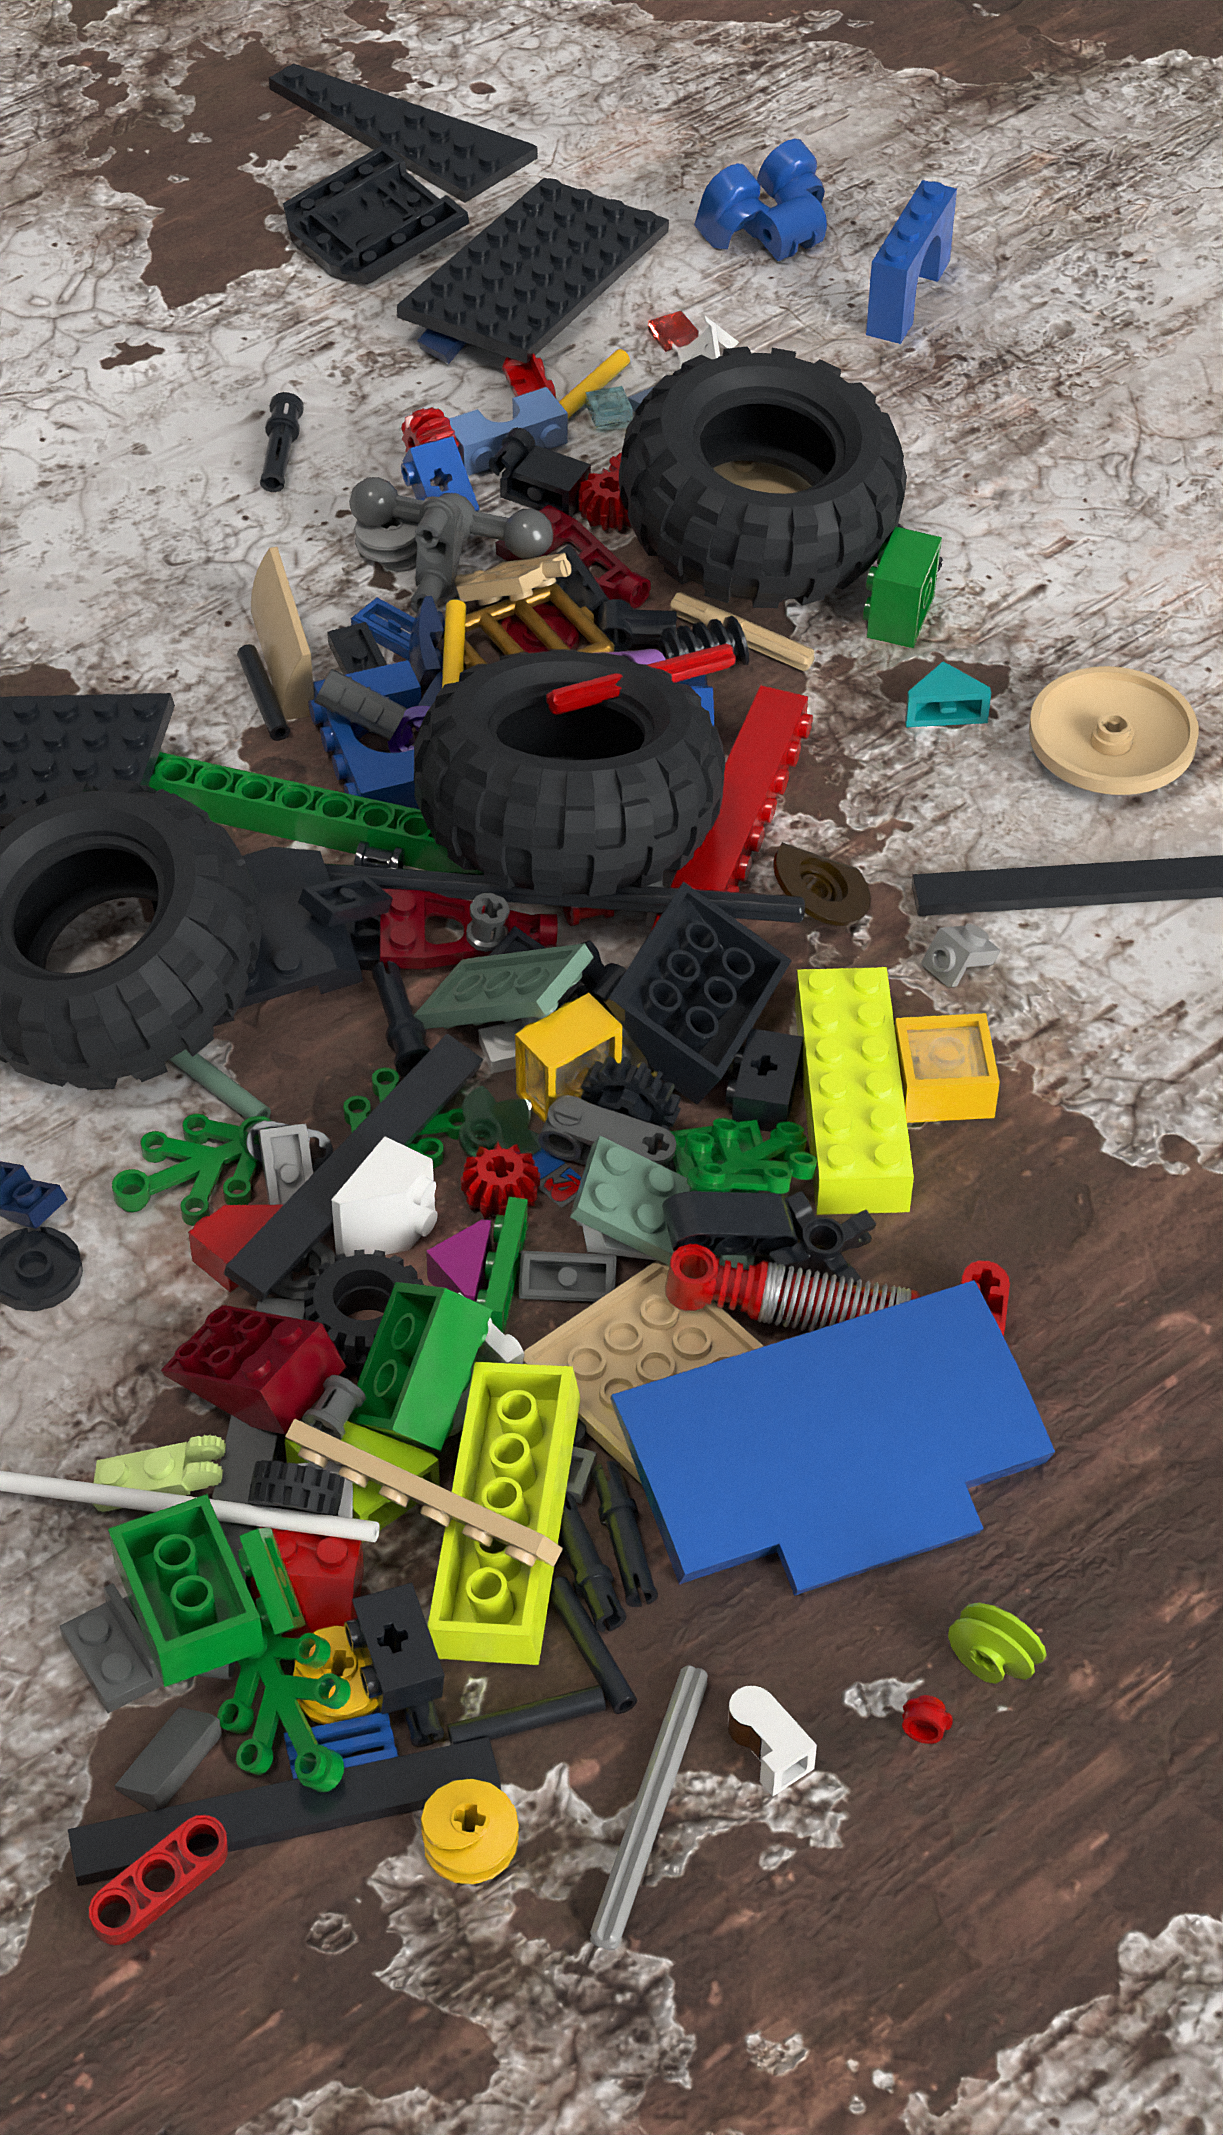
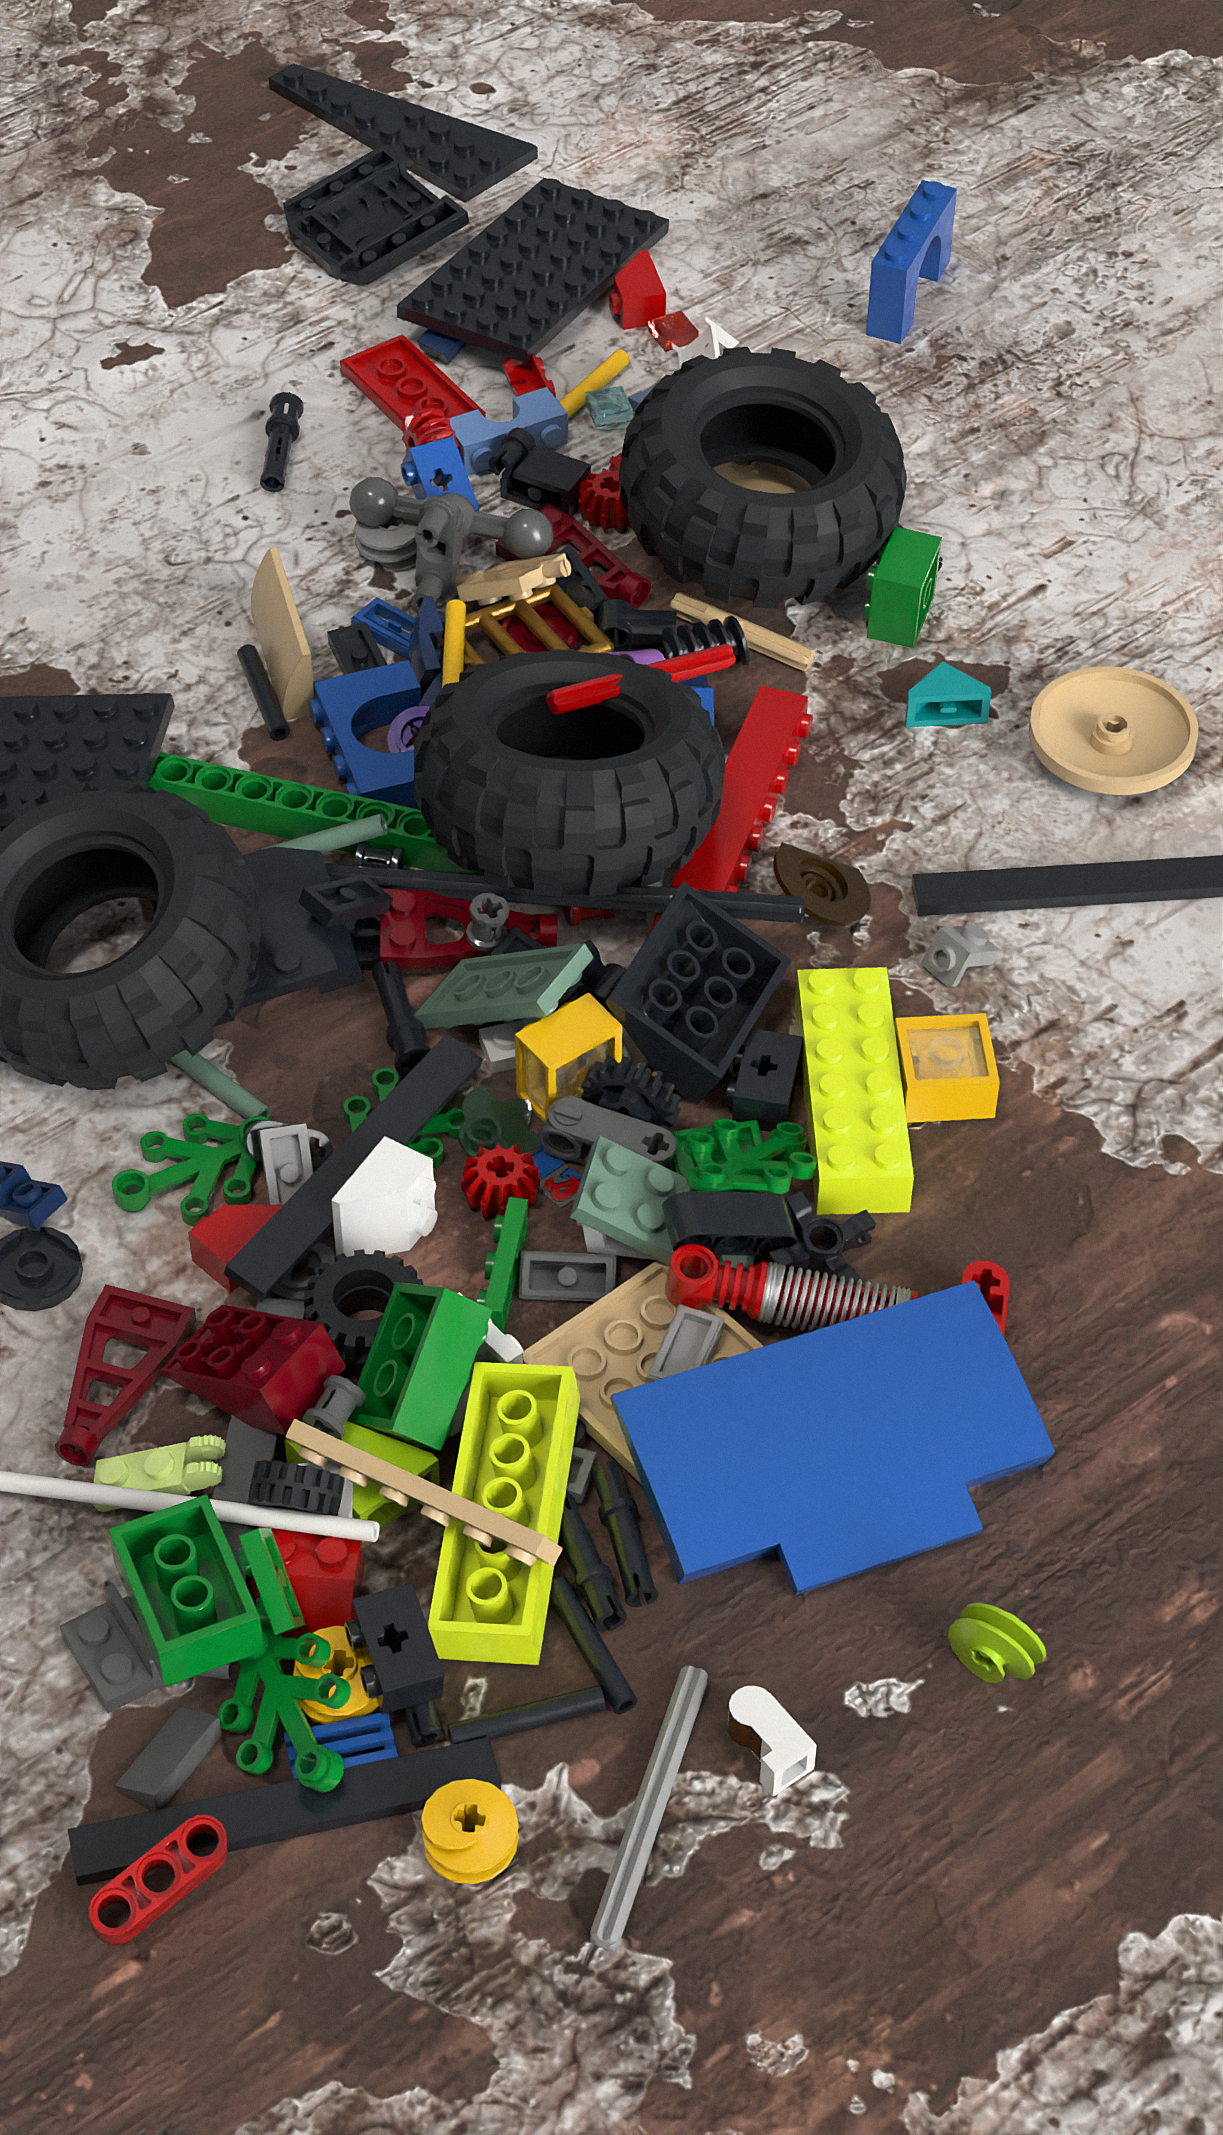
dark grey axle [314,668,406,741] -> none
magenta slope [426,1219,492,1302] -> none
blue piece [694,138,827,261] -> none
red plate [902,1695,953,1744] -> none
none -> dark red plate [55,1284,196,1466]
none -> sand green piece [261,814,388,853]
none -> red tile [340,334,486,431]
none -> red slope [609,250,666,330]
none -> light grey tile [646,1304,725,1384]

